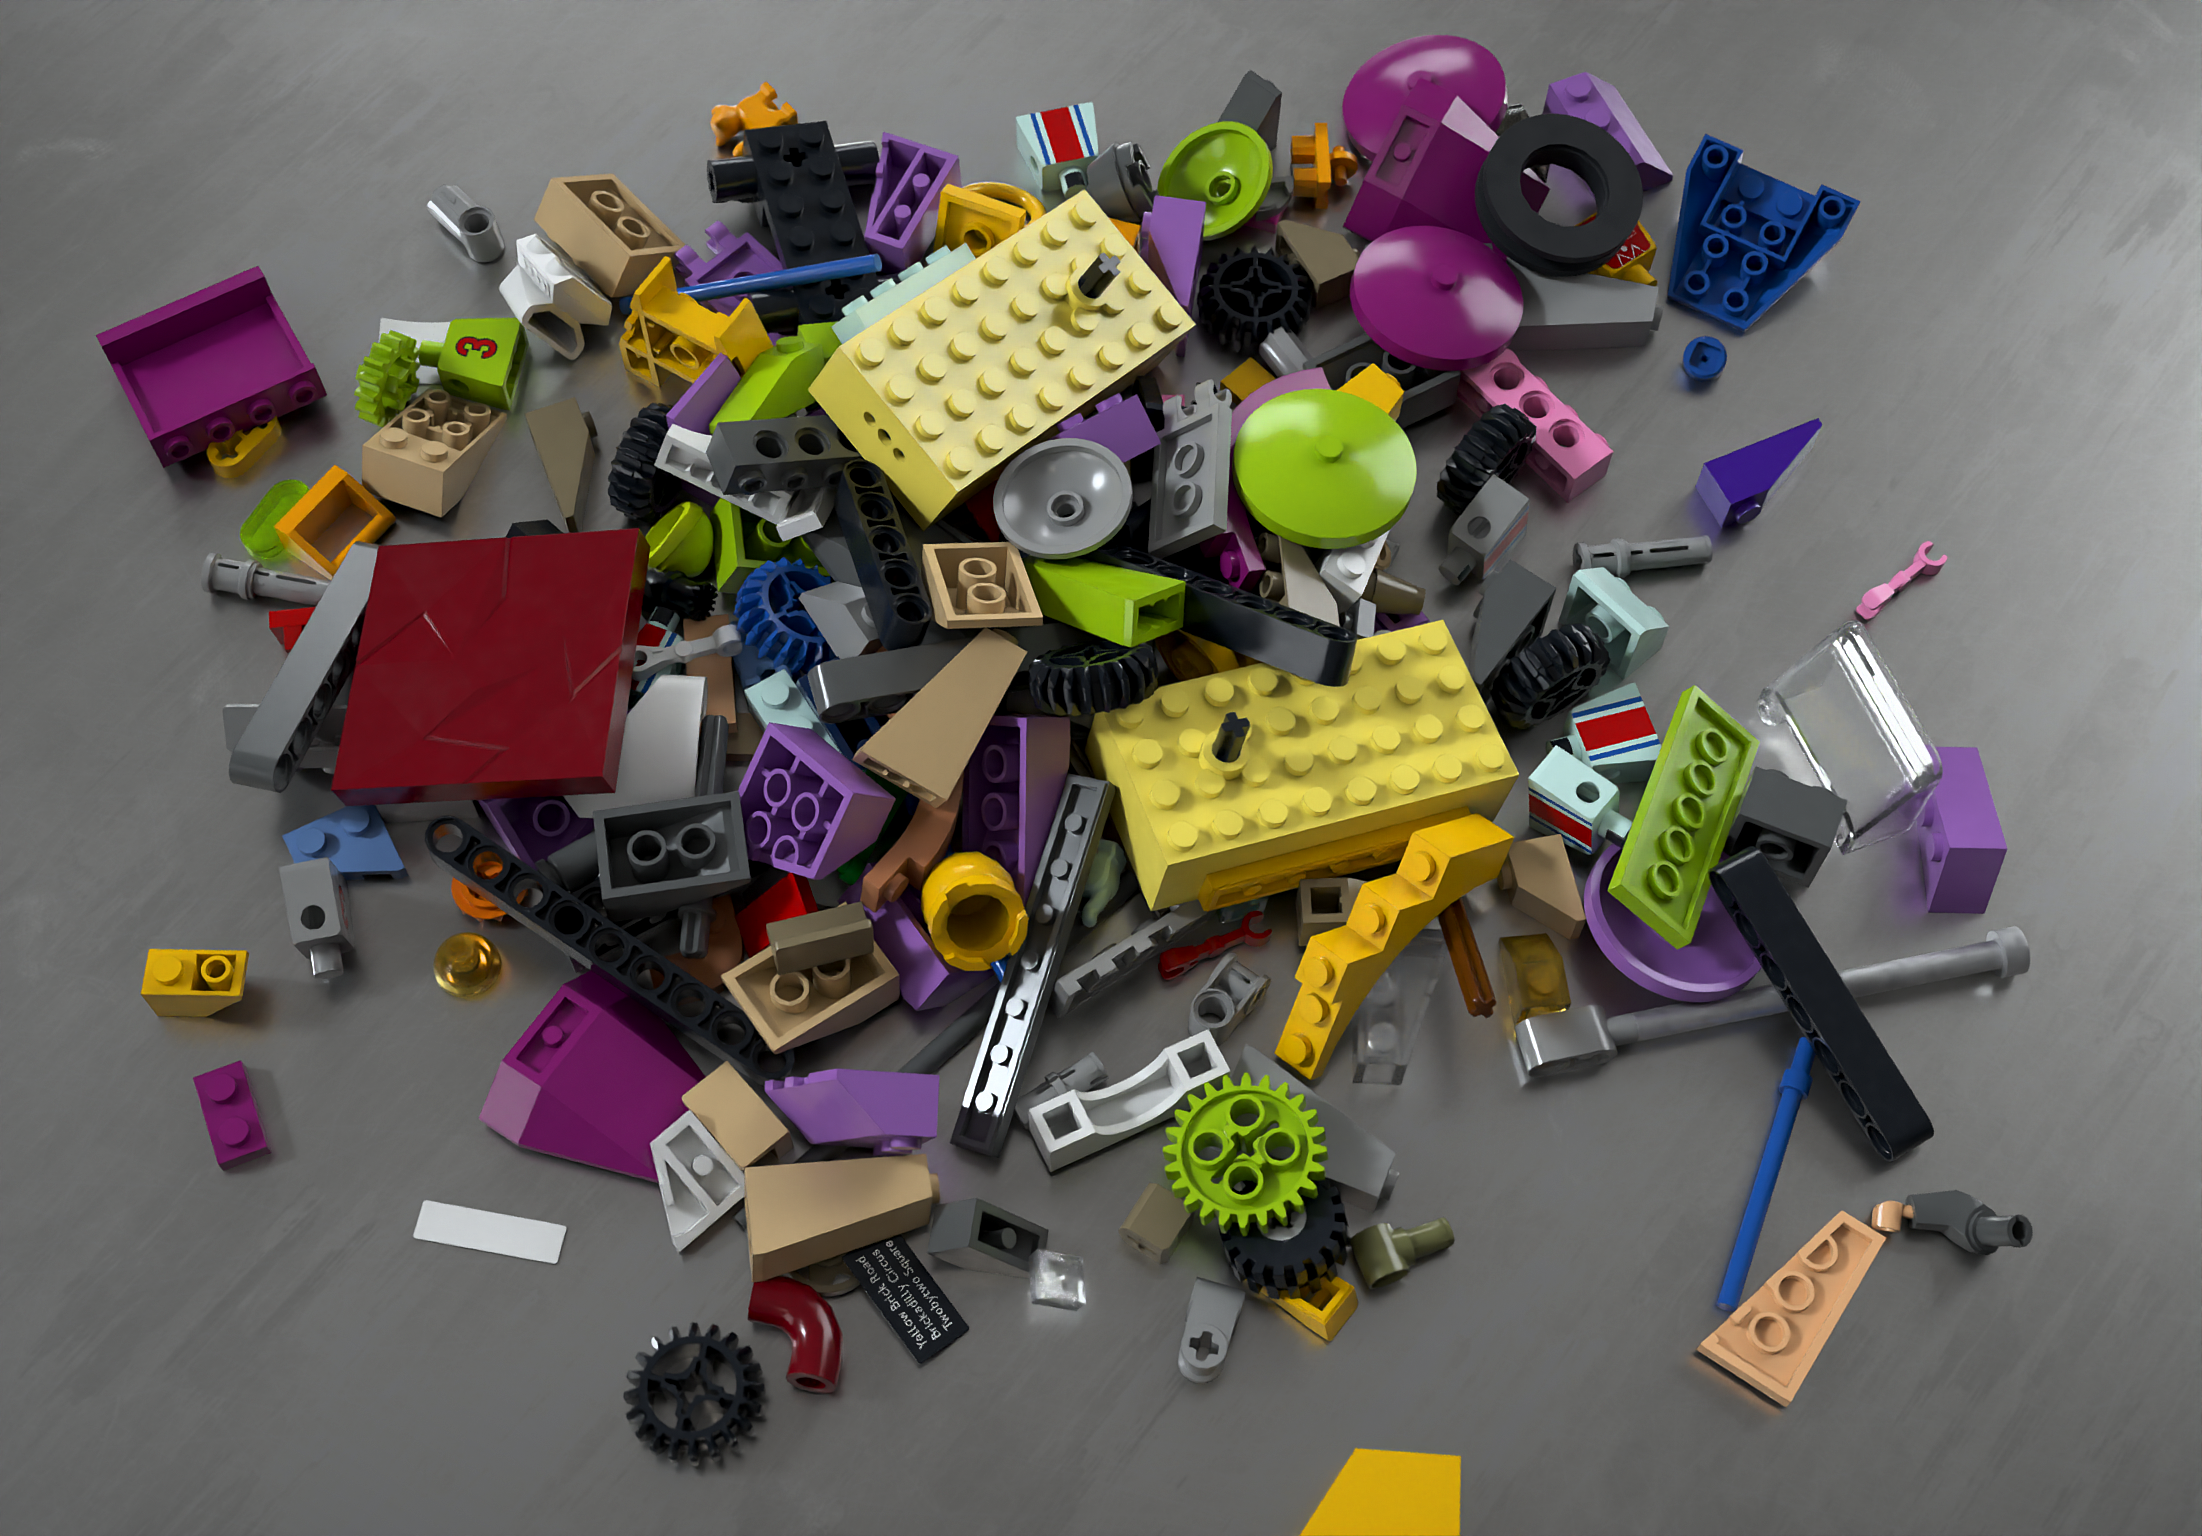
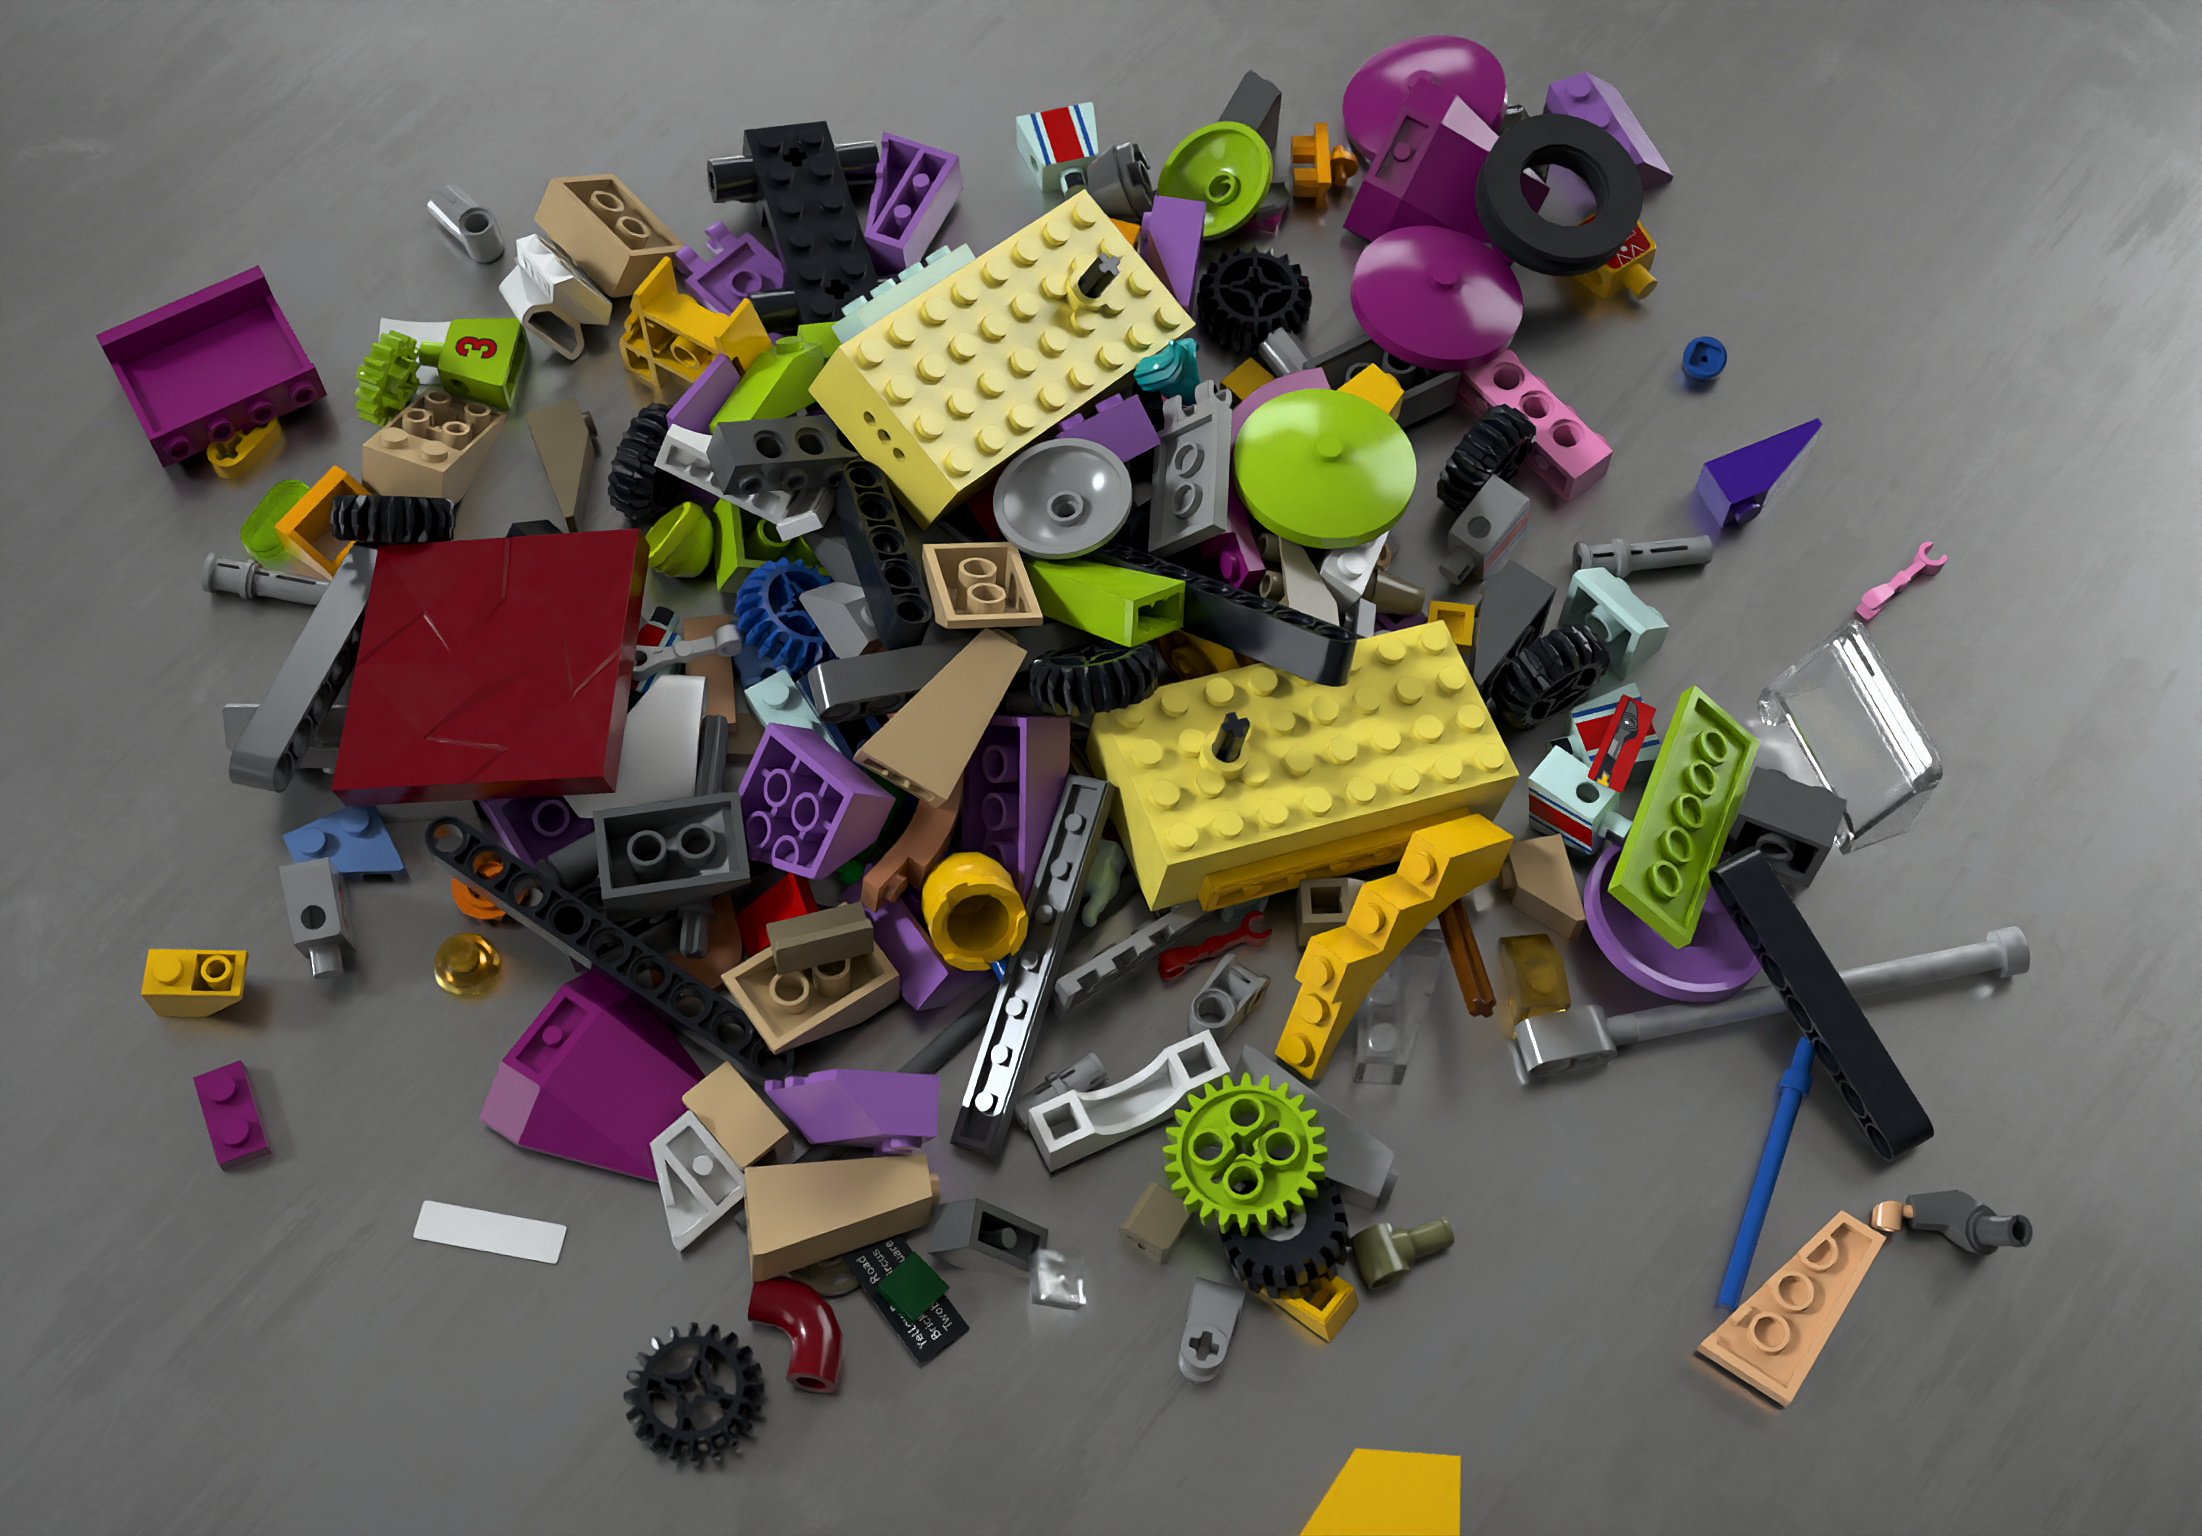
red tile [269,607,316,653] -> none
blue bar [619,254,882,315] -> none
black connector [642,568,718,621] -> none
light orange animal [710,82,798,157] -> none
yellow tile [933,182,1047,258] -> none
dark tan slope [1275,220,1361,310] -> none
light grey slope [1506,257,1663,351] -> none
blue wedge [1667,134,1860,332] -> none
medium lavender wedge [1907,746,2008,914] -> none
none -> black gear [330,495,456,543]
none -> dark green tile [876,1251,950,1326]
none -> teal hair [1133,338,1201,406]
none -> yellow tile [1427,600,1475,654]
none -> red sticker [1587,694,1656,793]

